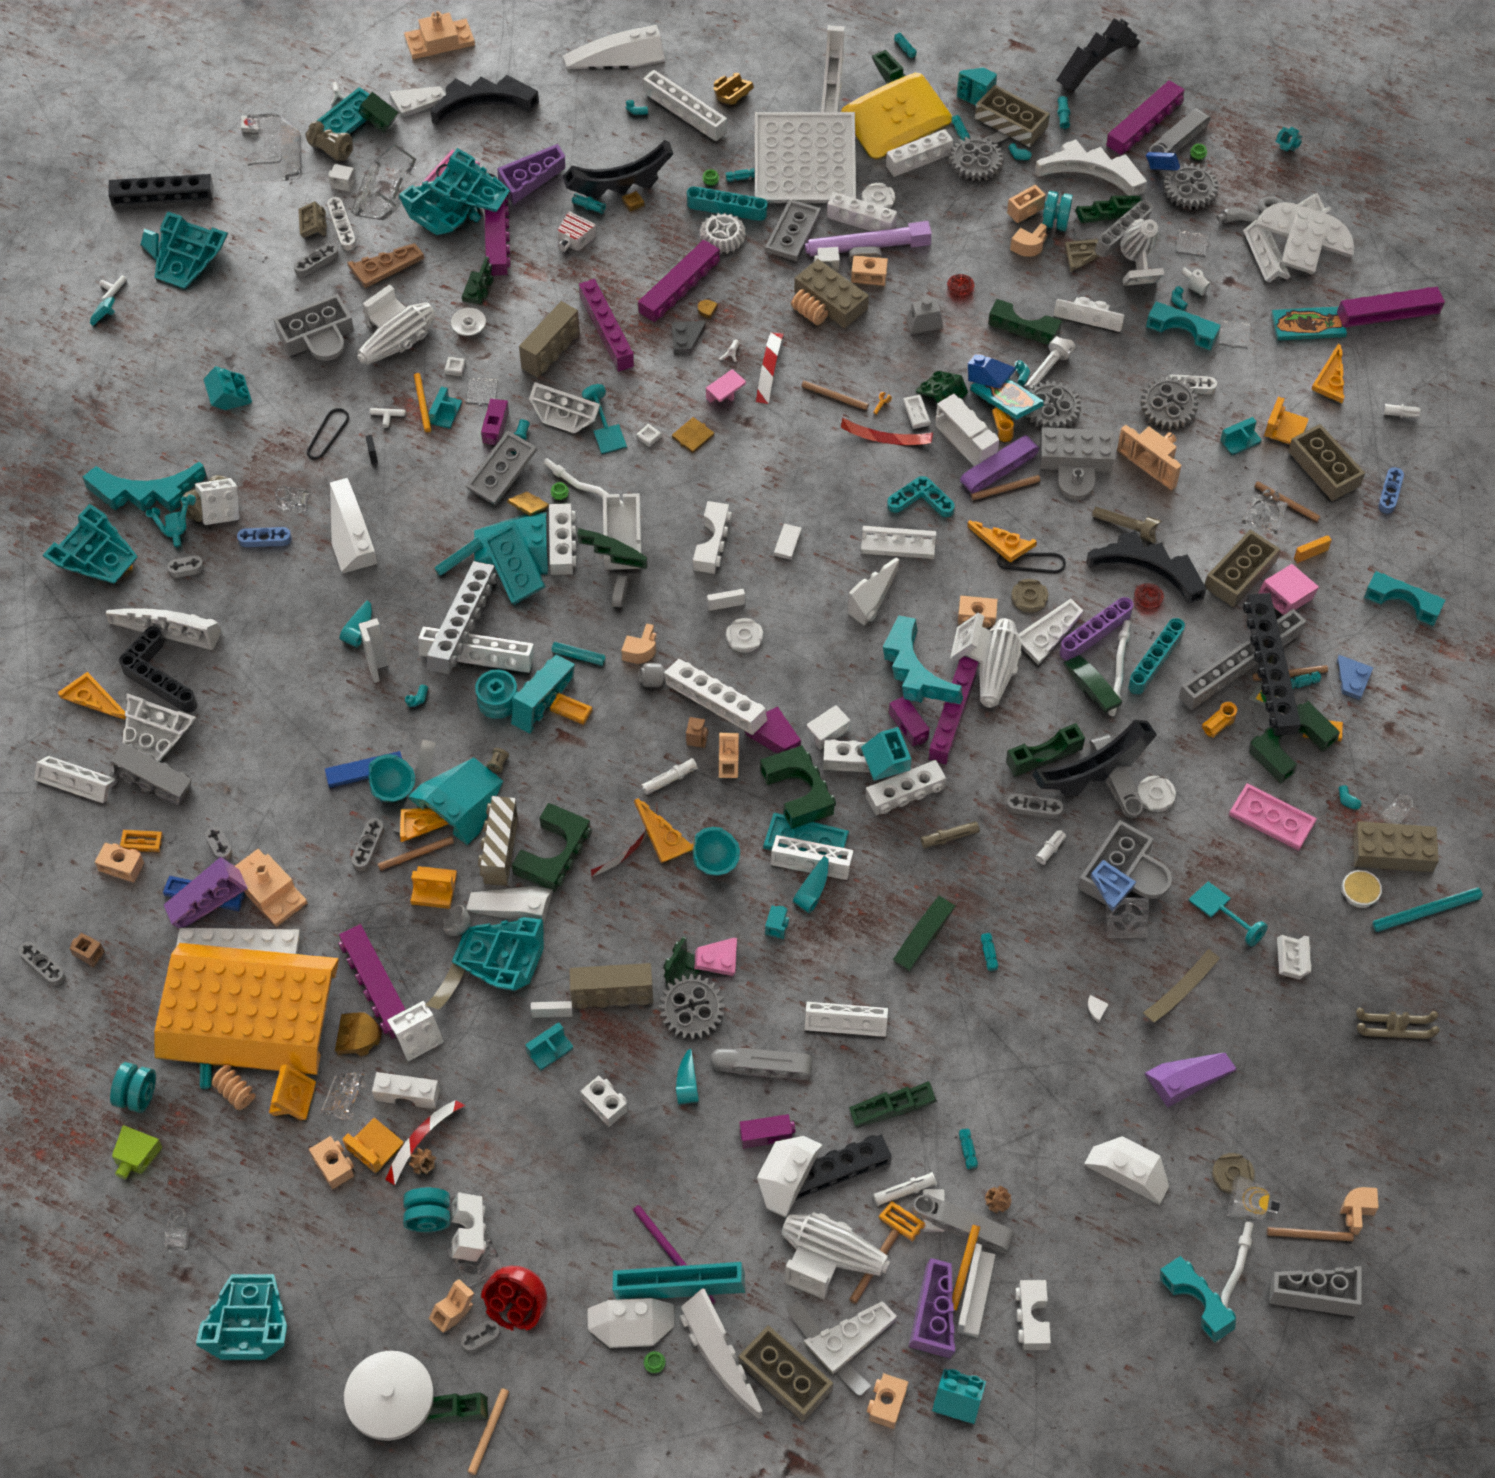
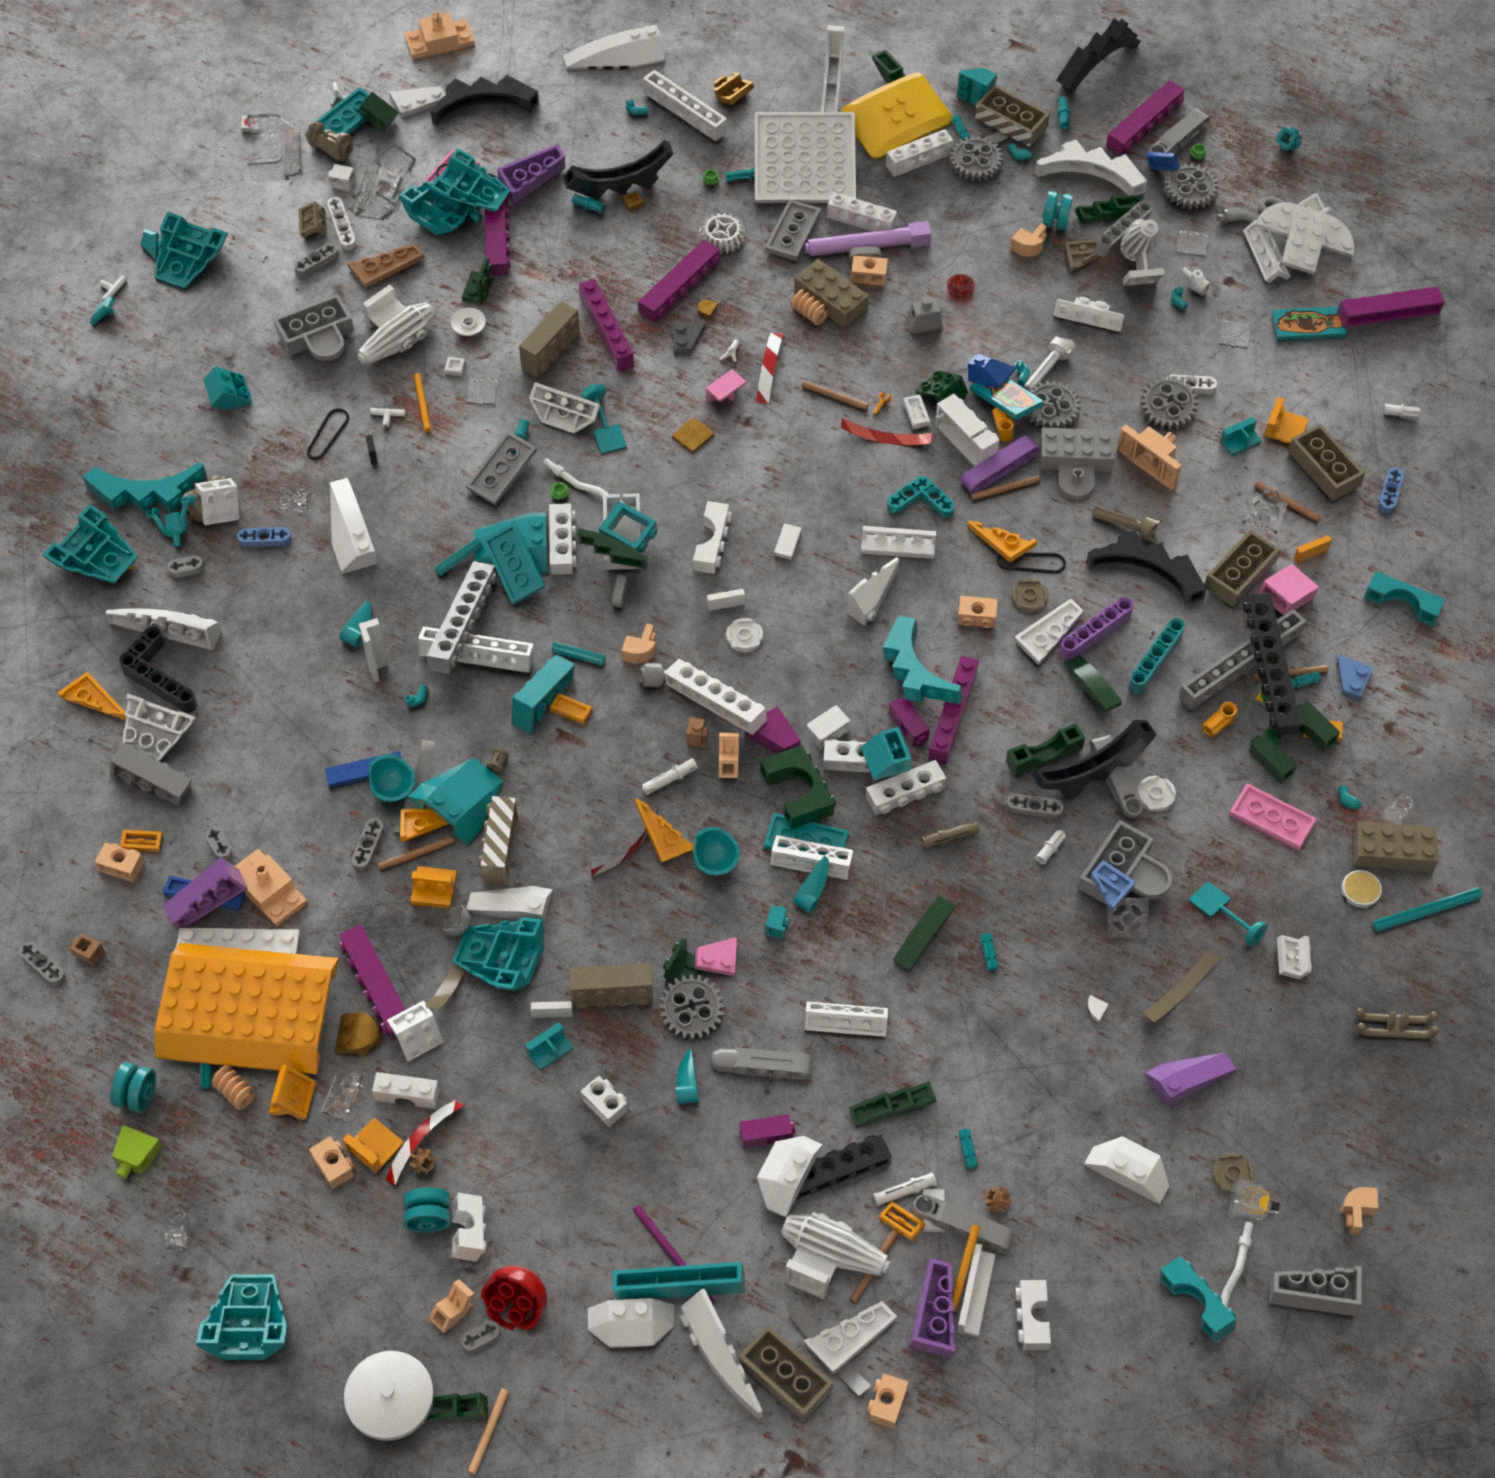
white fence [34,756,117,803] -> none
black brick [108,174,214,206] -> none
teal panel [429,386,462,429] -> none
teal wheel [475,670,518,719] -> none
magenta brick [481,398,509,445] -> none
pearl gold piece [507,492,549,516] -> none
dark green arch [512,803,592,892] -> none
white torso [557,211,597,252] -> none
white tile [636,424,662,448] -> none
bright green plate [644,1351,666,1374] -> none
teal beam [686,186,767,221] -> none
white brick [814,247,839,272] -> none
white tile [862,183,895,209] -> none
teal axle [894,32,917,58] -> none
teal slope [932,1368,986,1424] -> none
white piece [950,613,1022,708] -> none
dark green arch [988,299,1062,345] -> none
light nougat brick [1007,185,1046,224] -> none
white bar [1108,620,1131,716] -> none
clear red gear [1134,583,1164,610] -> none
teal arch [1146,301,1221,350] -> none
medium nougat bar [1267,1227,1354,1242] -> none
light orange wing [1311,344,1345,403] -> none
none -> teal window [599,501,658,553]

